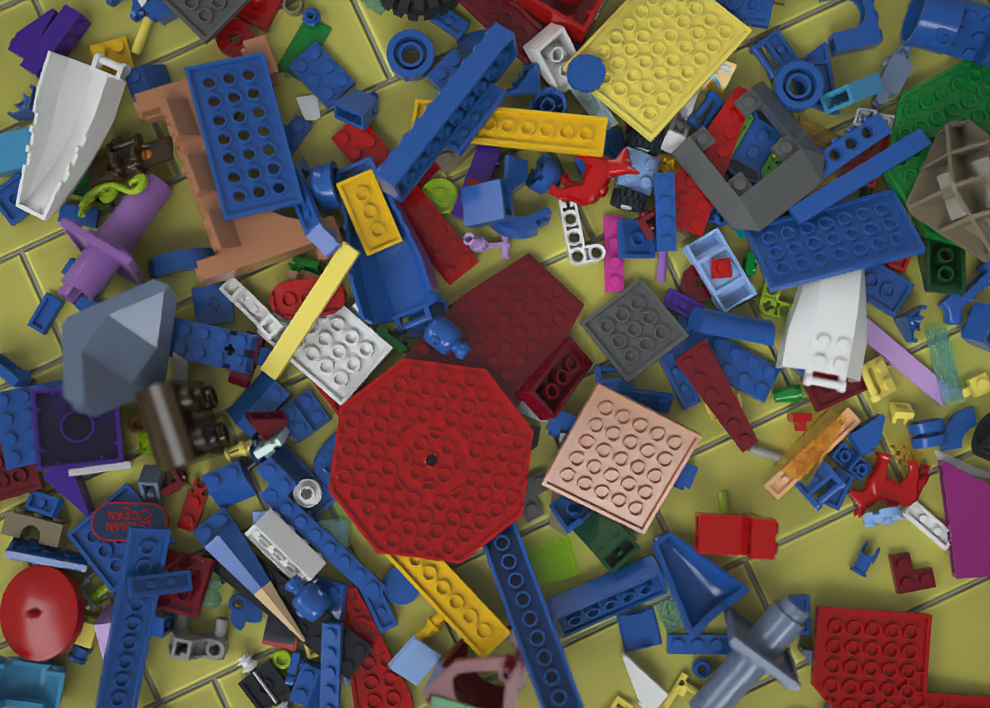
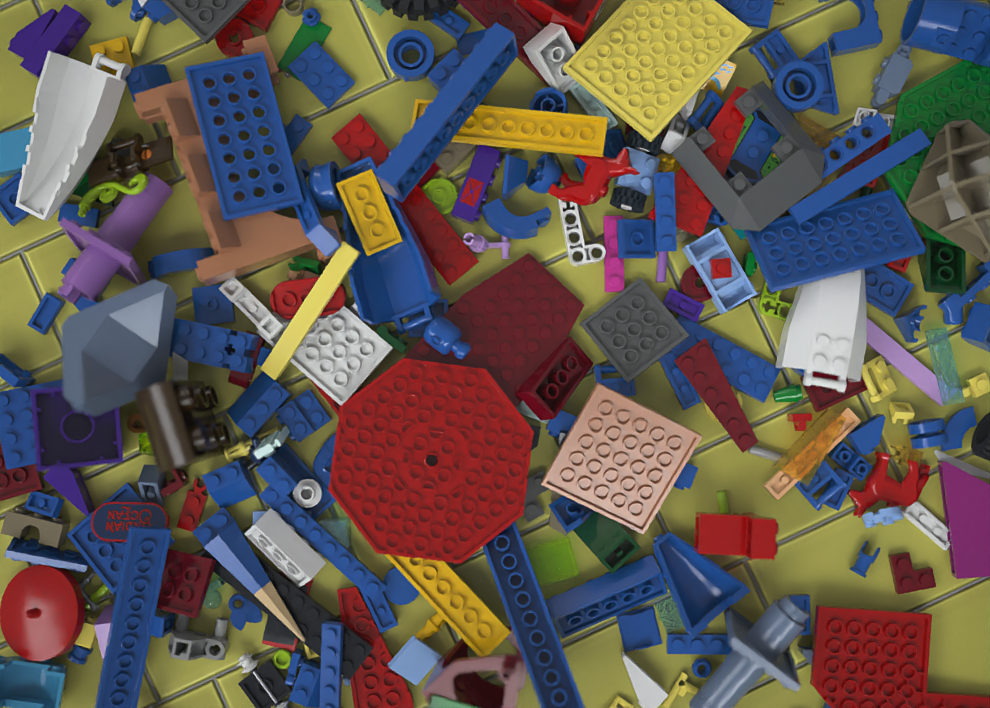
blue slope [7,84,37,121] -> none
white tile [68,460,131,476] -> none
blue plate [128,570,193,599] -> none
dark red slope [245,411,289,441] -> none
blue piece [284,575,331,622] -> none
white sticker [296,95,320,120] -> none
blue wing [311,574,348,622] -> none
blue torso [333,89,379,130] -> none
blue plate [444,83,507,156] -> none
blue brick [461,179,515,228] -> none
blue slope [505,63,541,98] -> none
blue tile [566,54,606,93] -> none
blue plate [615,386,674,413] -> none
dark red bracket [636,208,656,241] -> none
blue brick [687,307,775,346] -> none
dark azure brick [820,72,885,114] -> none

